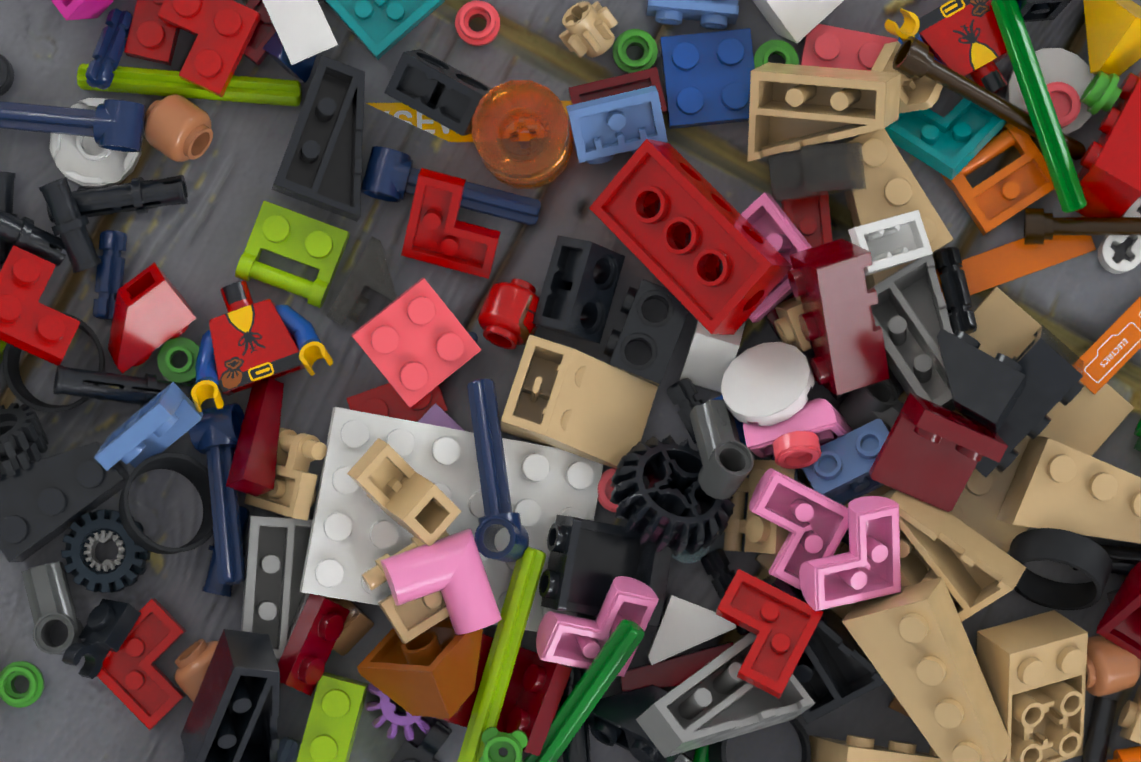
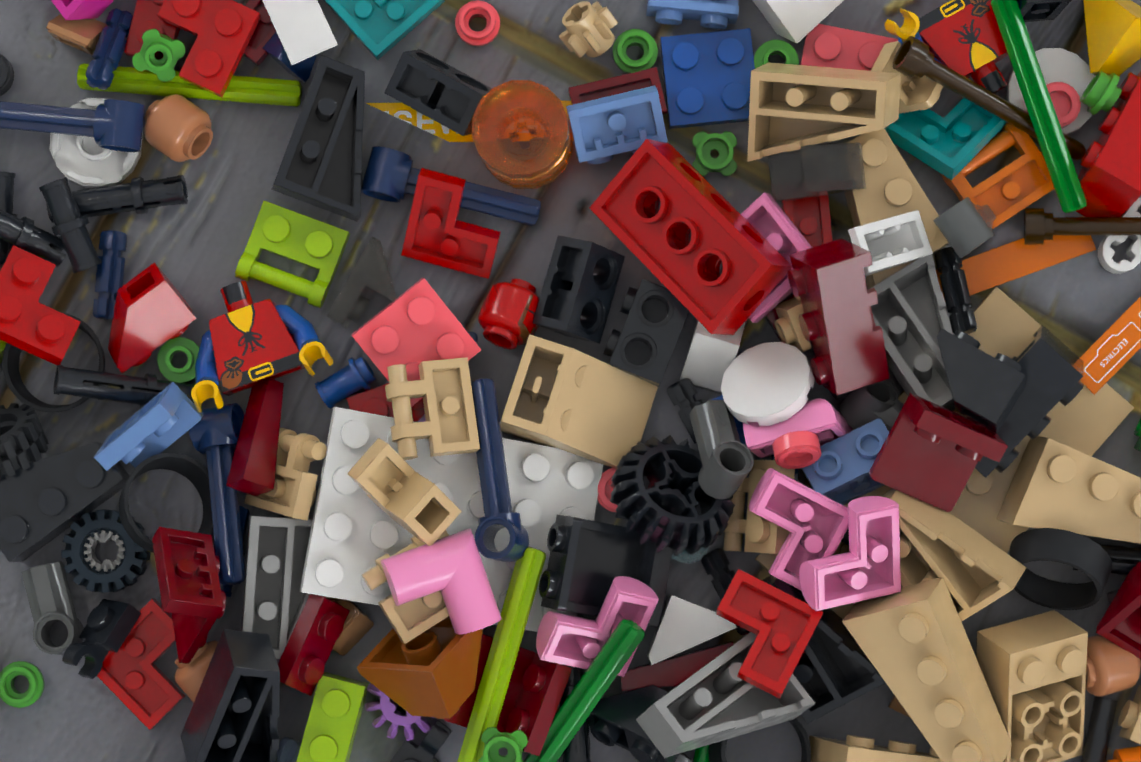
none -> medium nougat slope [46,14,108,55]
none -> bright green plate [132,29,186,82]
none -> dark red bracket [152,527,226,664]
none -> blue pin [315,356,376,409]
none -> tan plate [385,357,480,460]
none -> bright green plate [692,131,737,176]
none -> dark grey piece [933,197,996,259]

